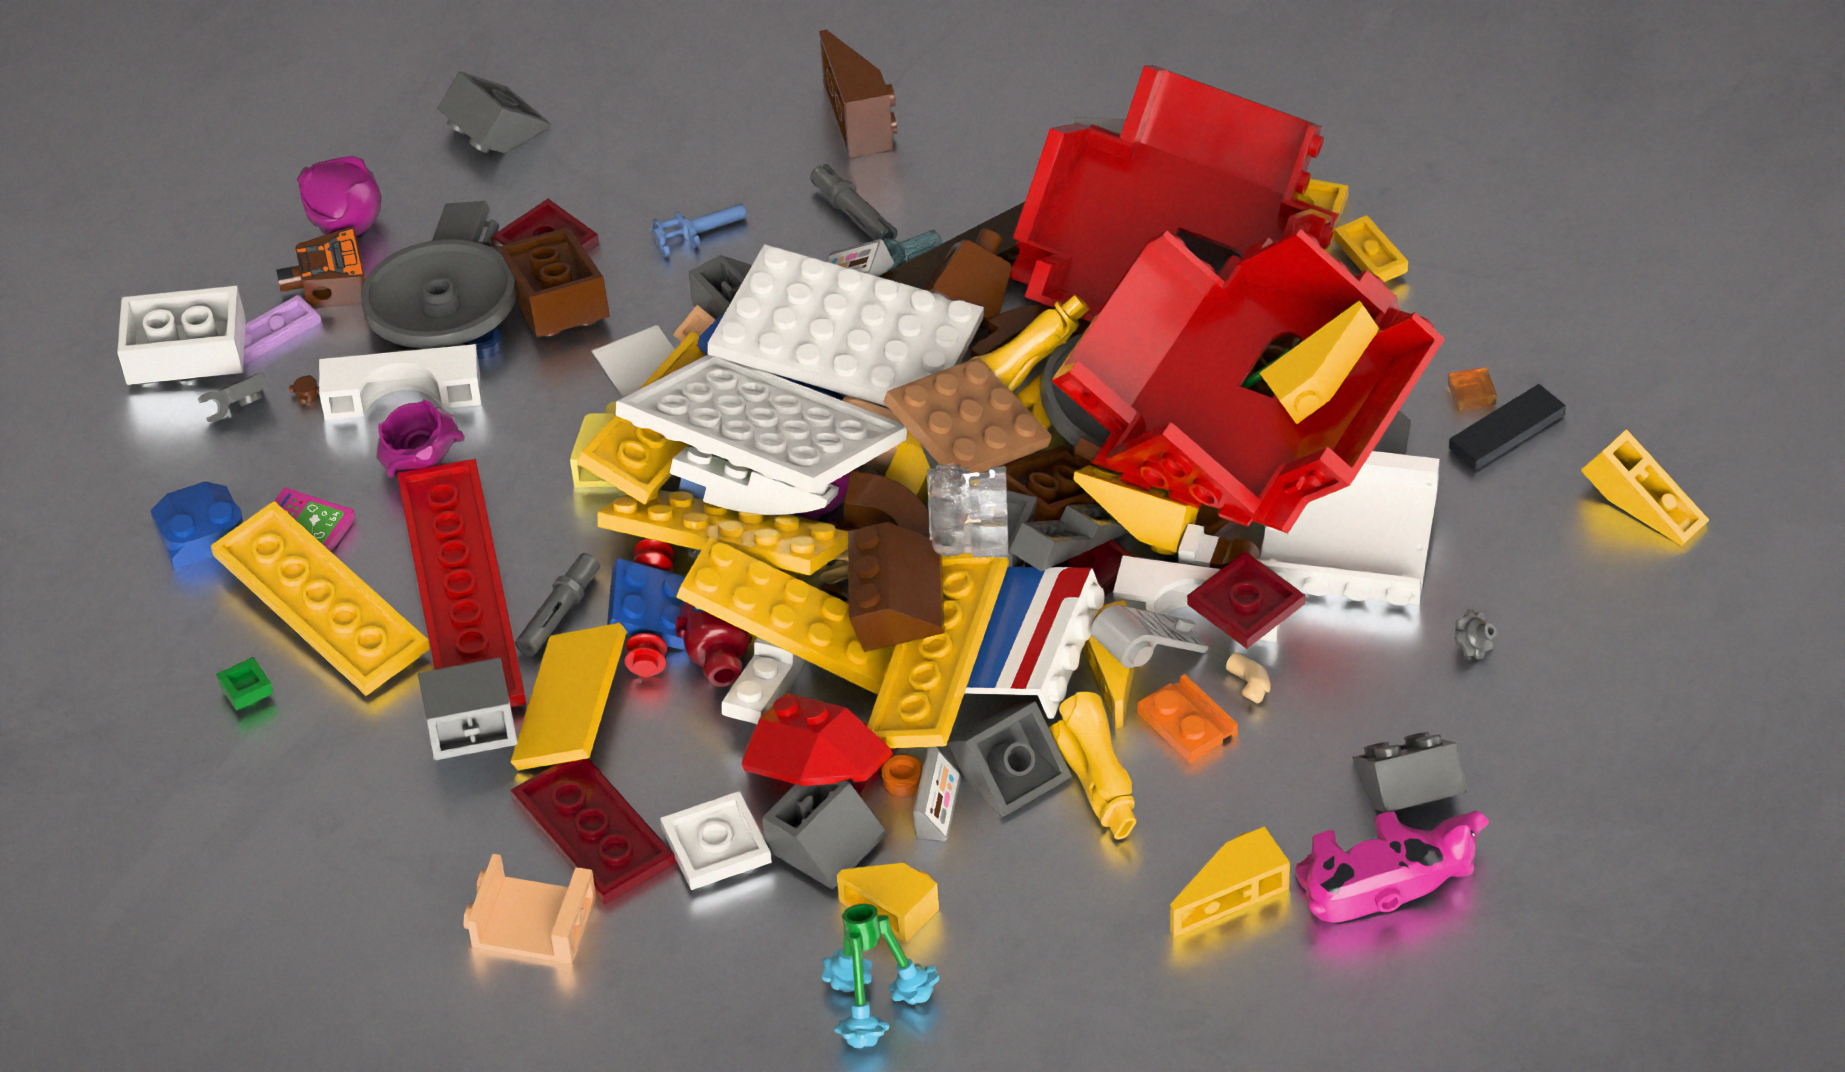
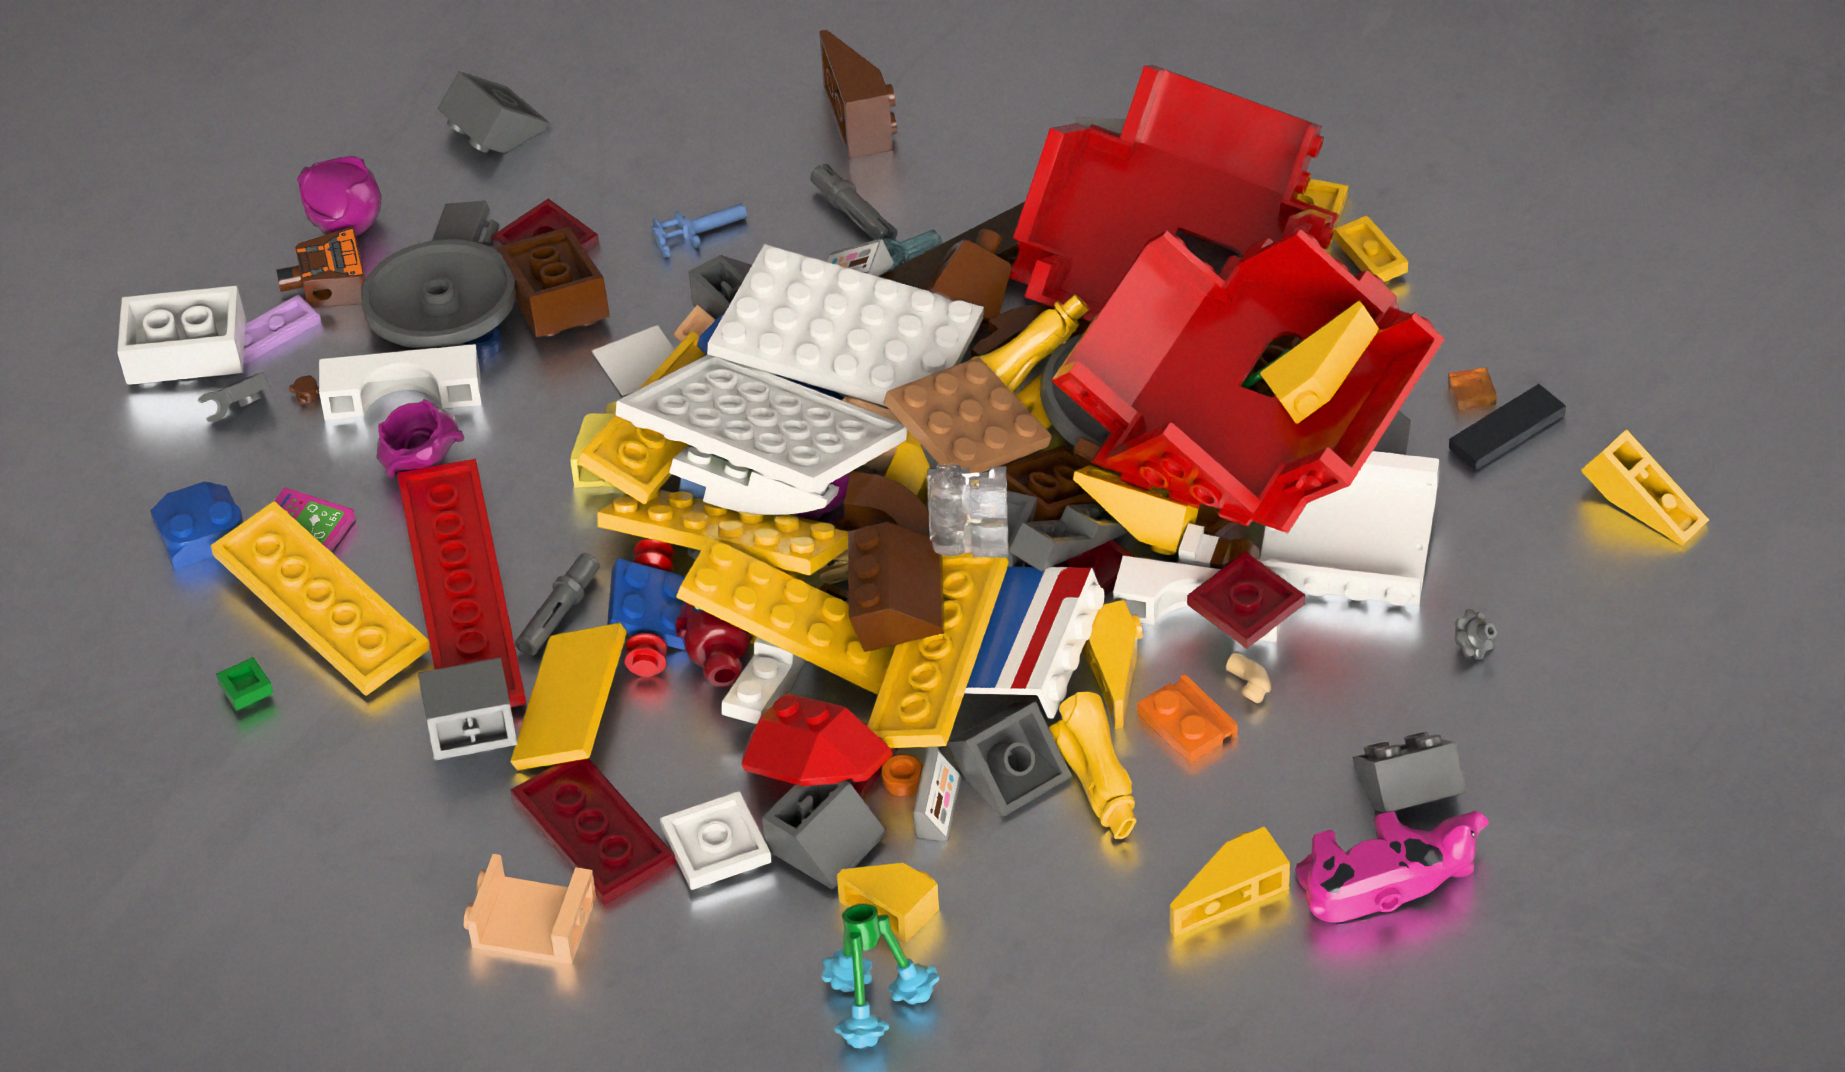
light grey door [1091,605,1209,668] -> none

